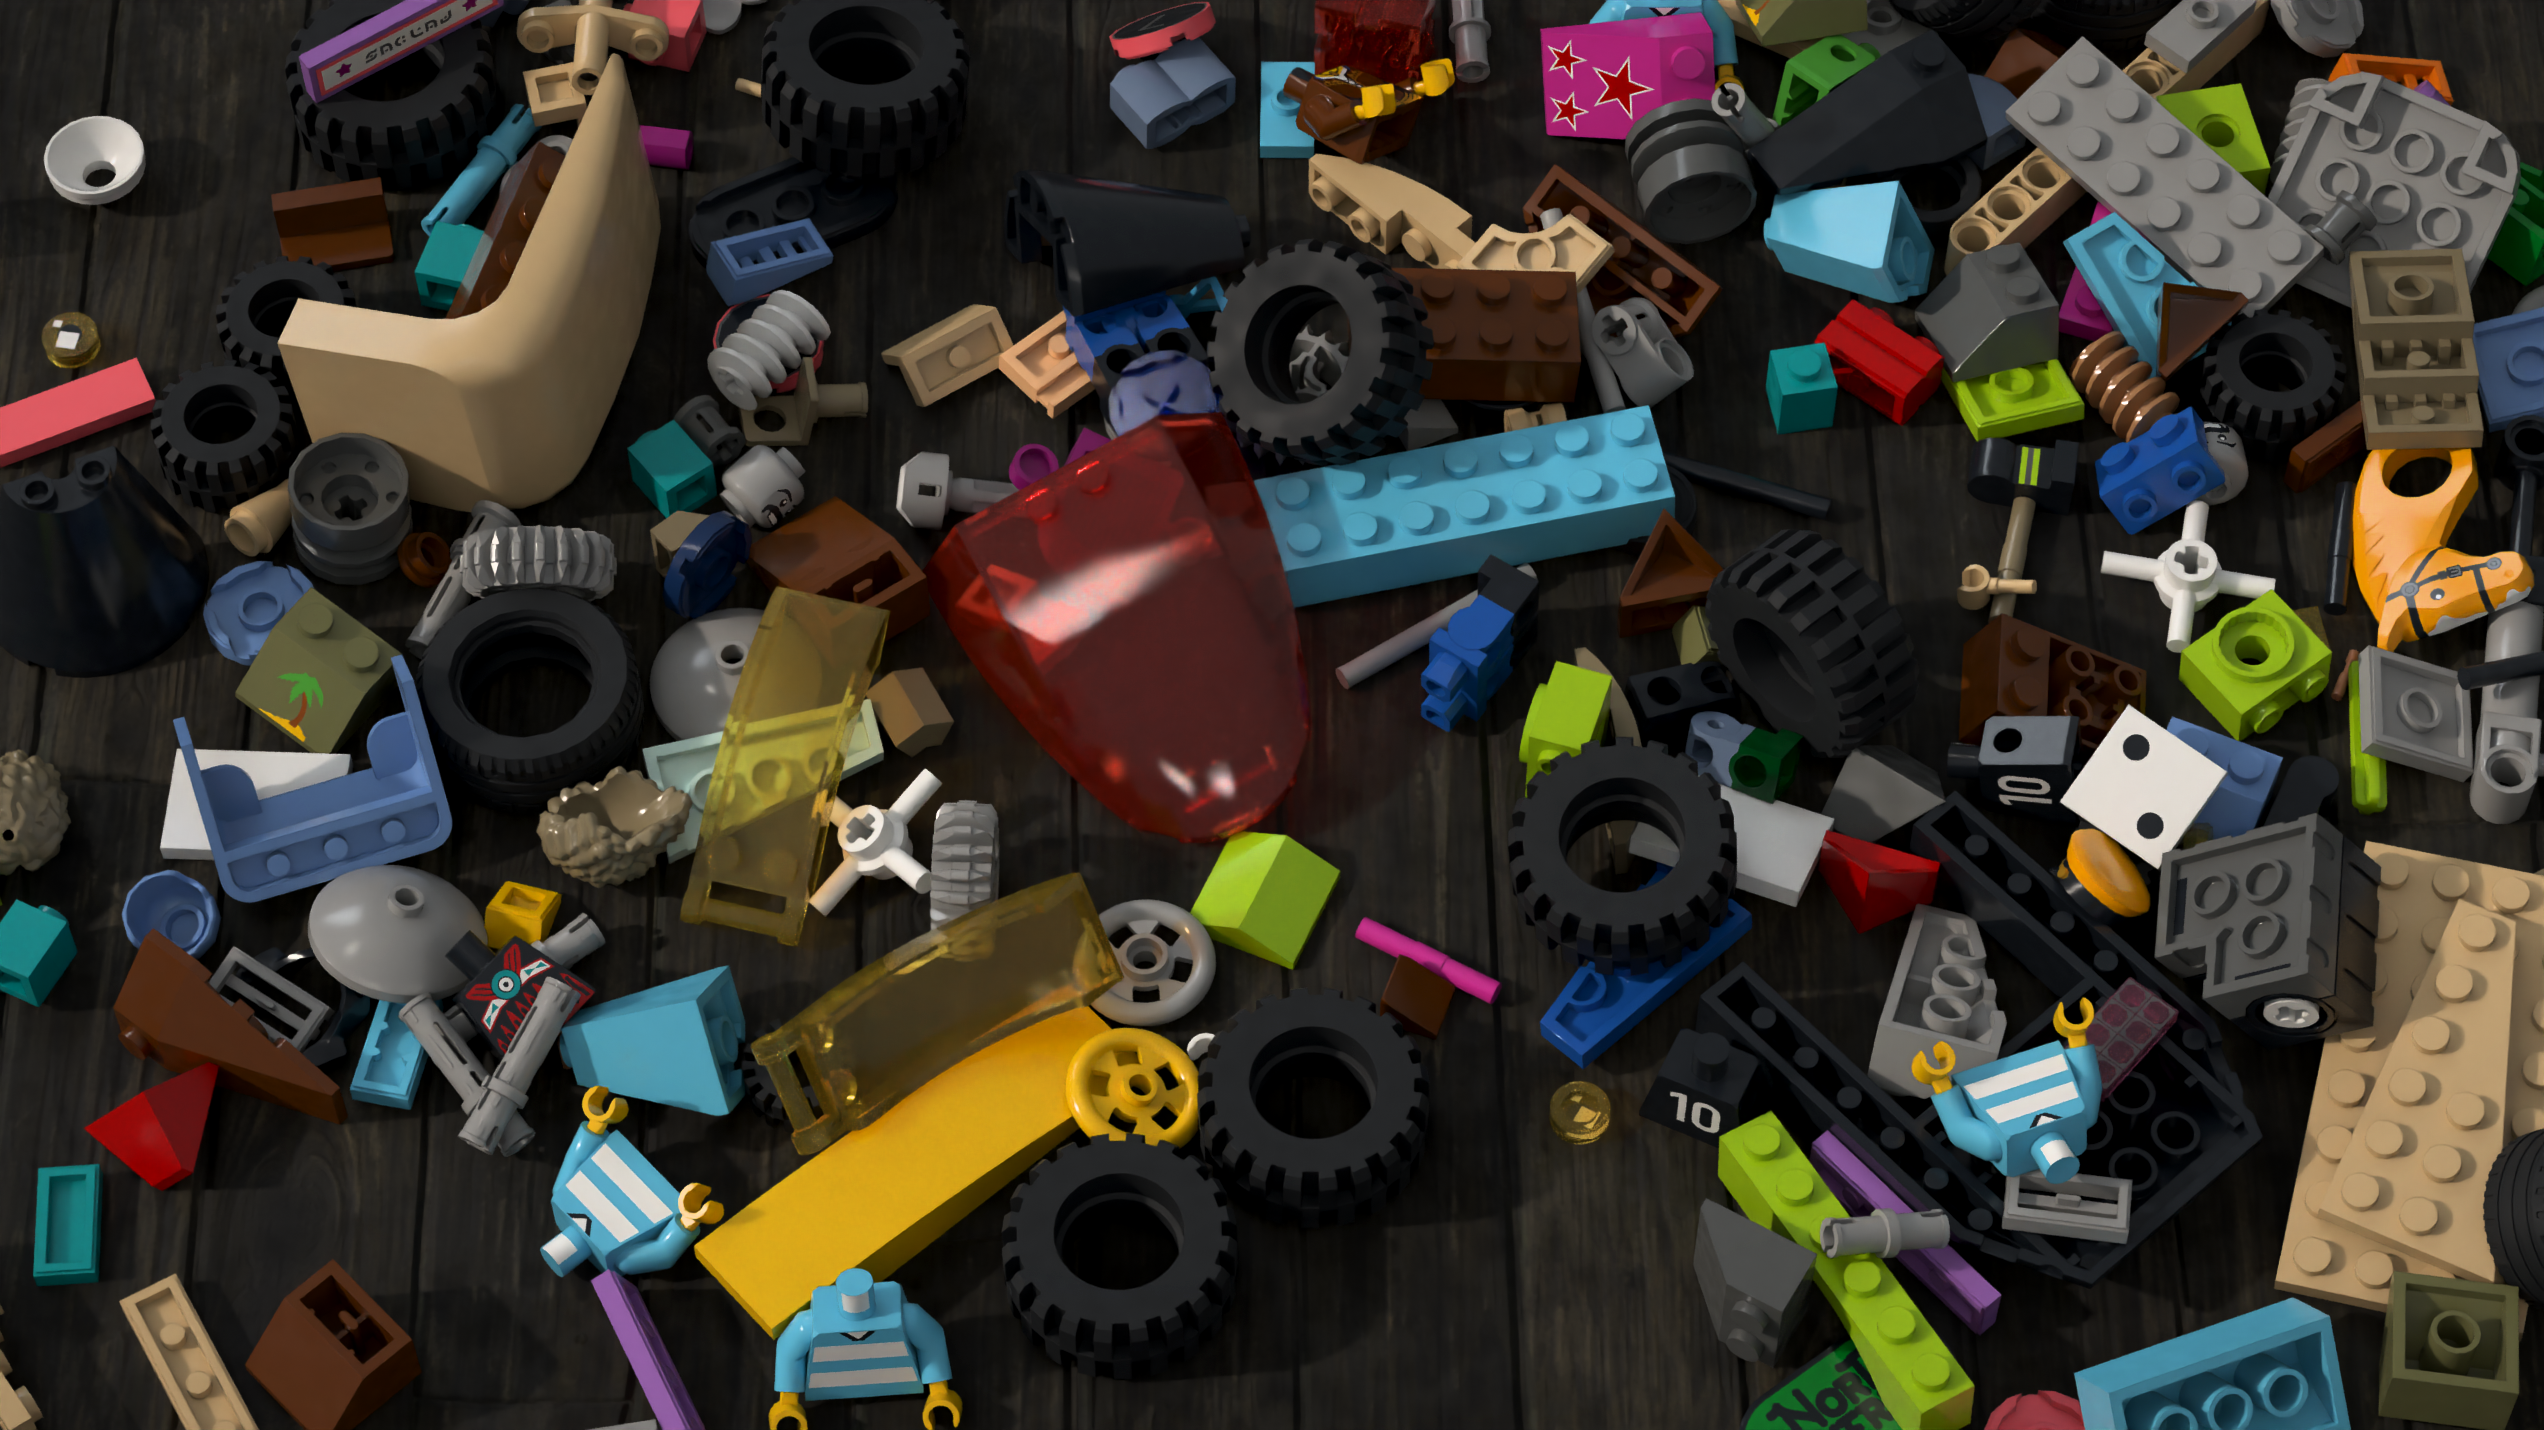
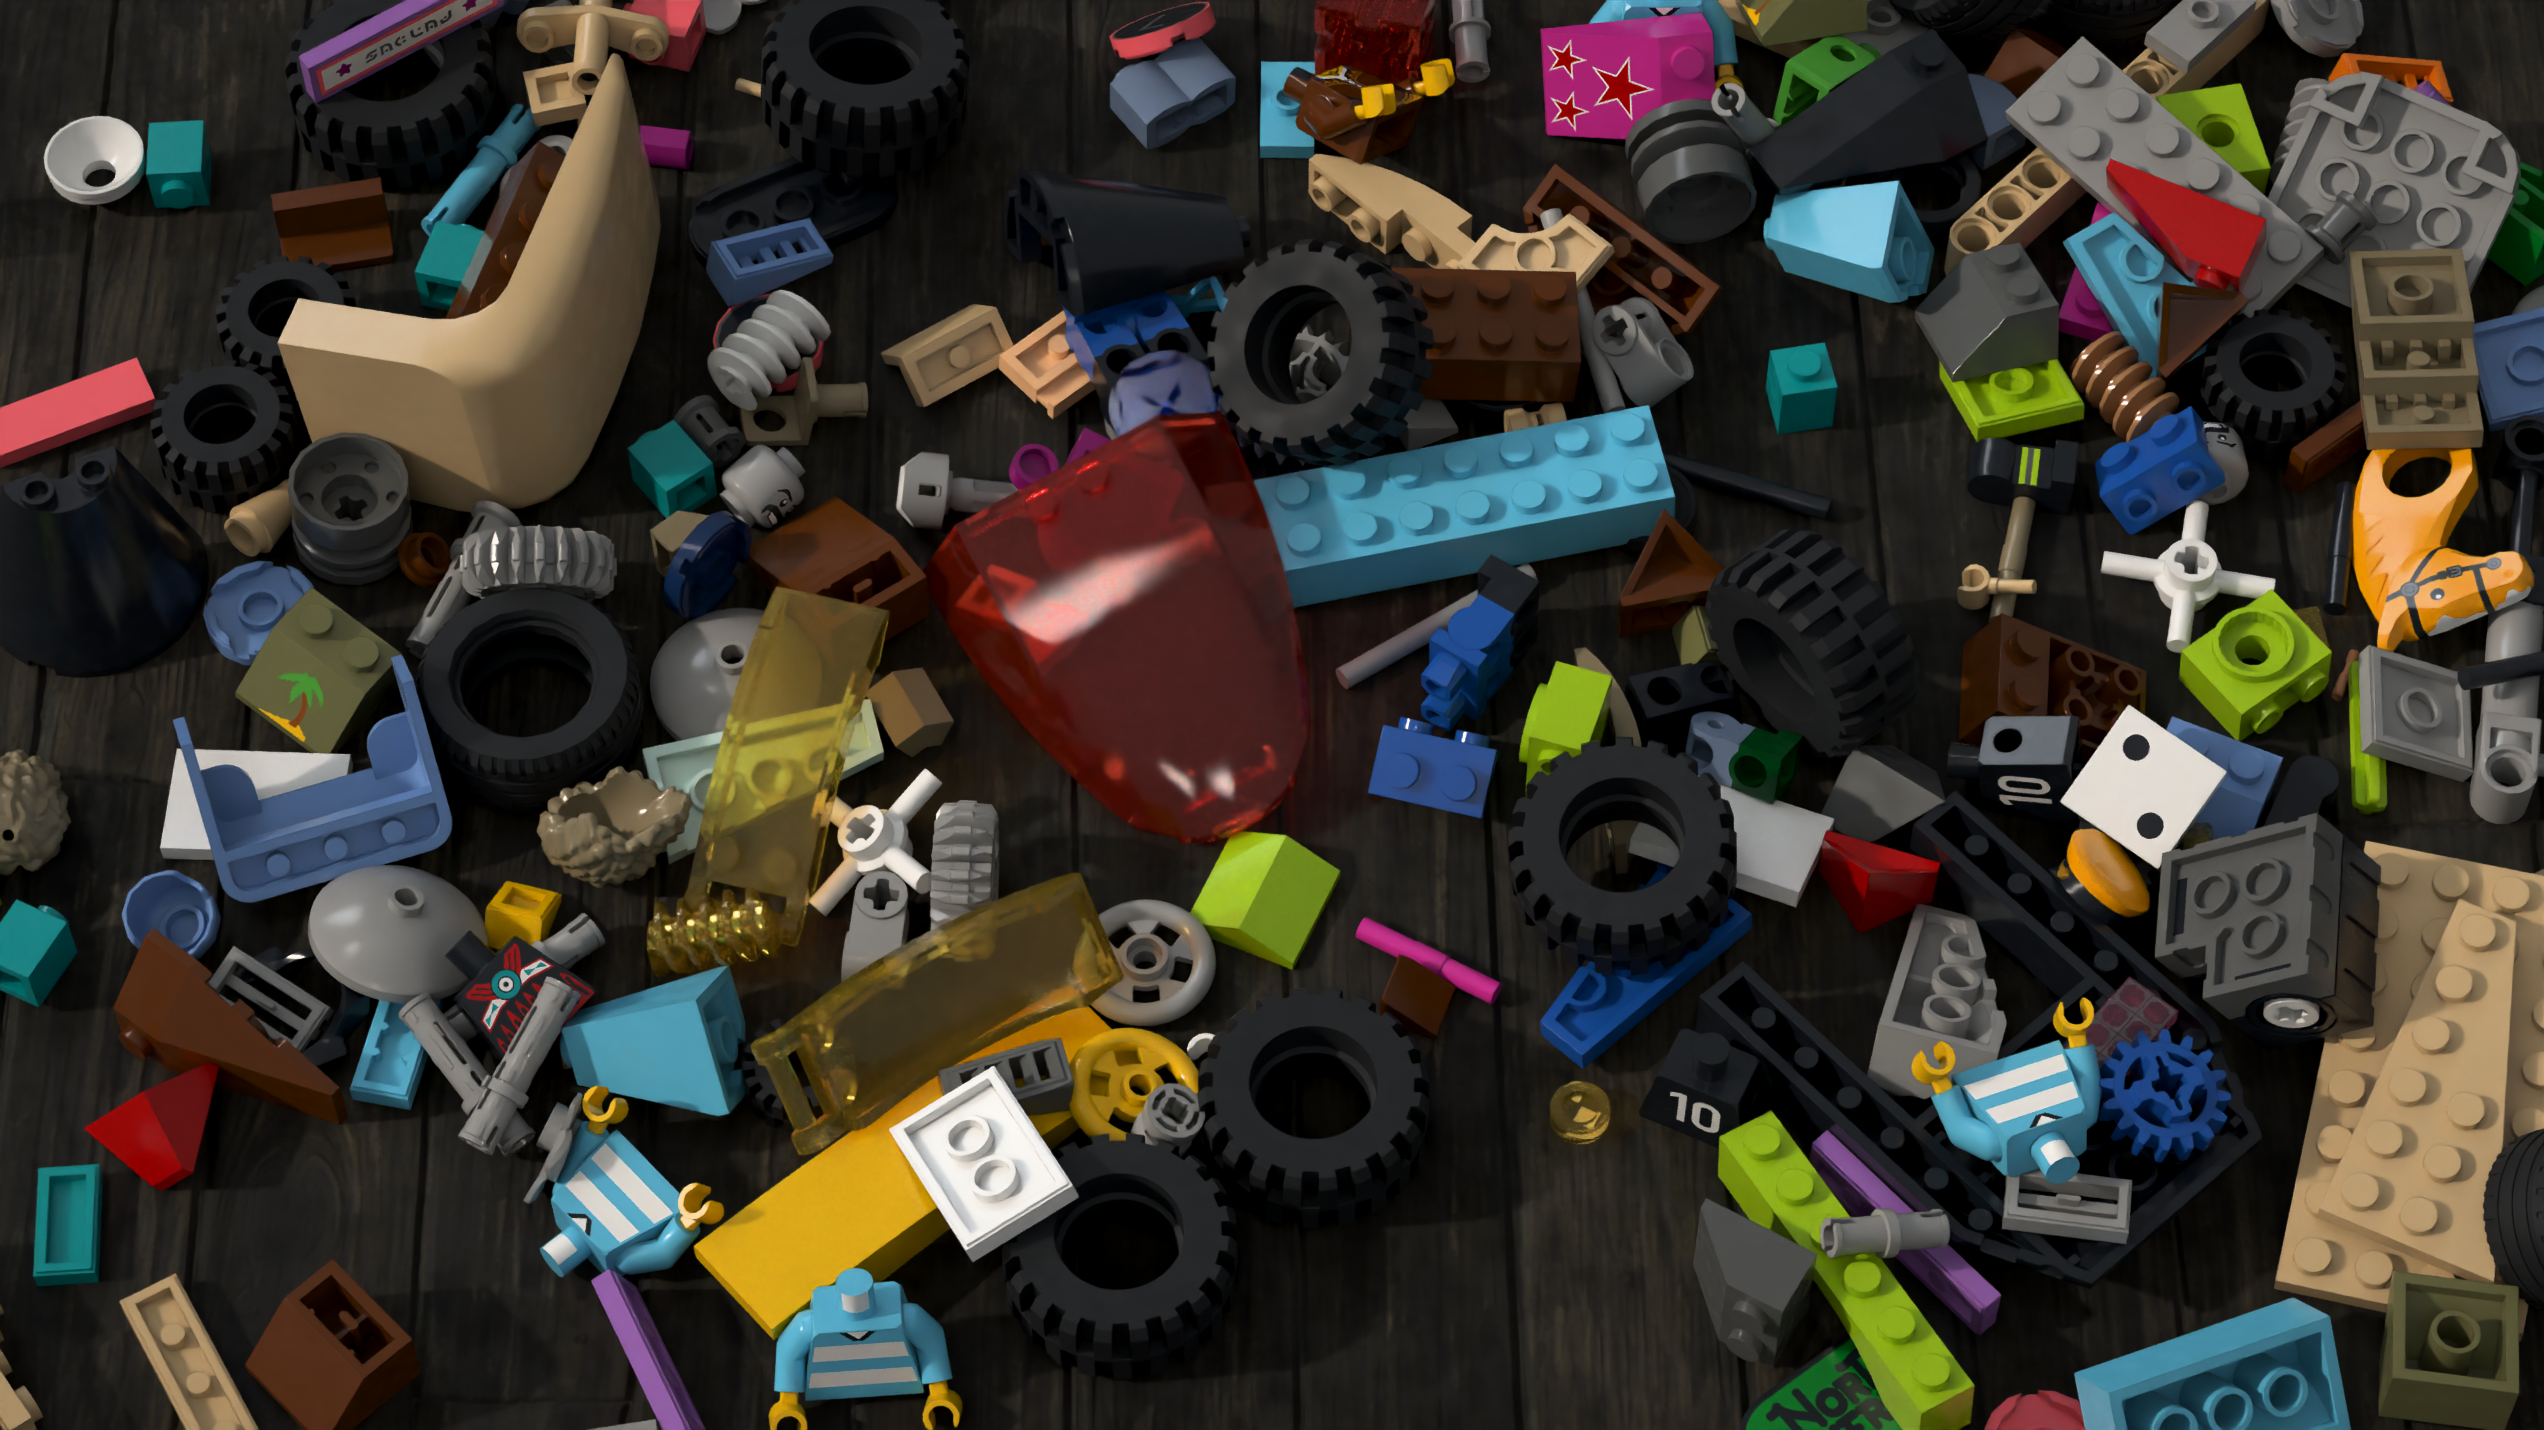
clear yellow tile [41,312,101,368] -> none
red brick [1814,299,1945,426] -> none
none -> teal brick [146,120,212,209]
none -> light grey plate [523,1092,584,1204]
none -> clear yellow piece [647,885,780,978]
none -> light grey piece [841,871,910,990]
none -> white tile [889,1066,1079,1262]
none -> dark grey slope [938,1038,1074,1116]
none -> light grey wheel [1131,1083,1206,1158]
none -> blue bracket [1368,717,1502,819]
none -> blue gear [2098,1029,2231,1163]
none -> red slope [2106,159,2266,292]

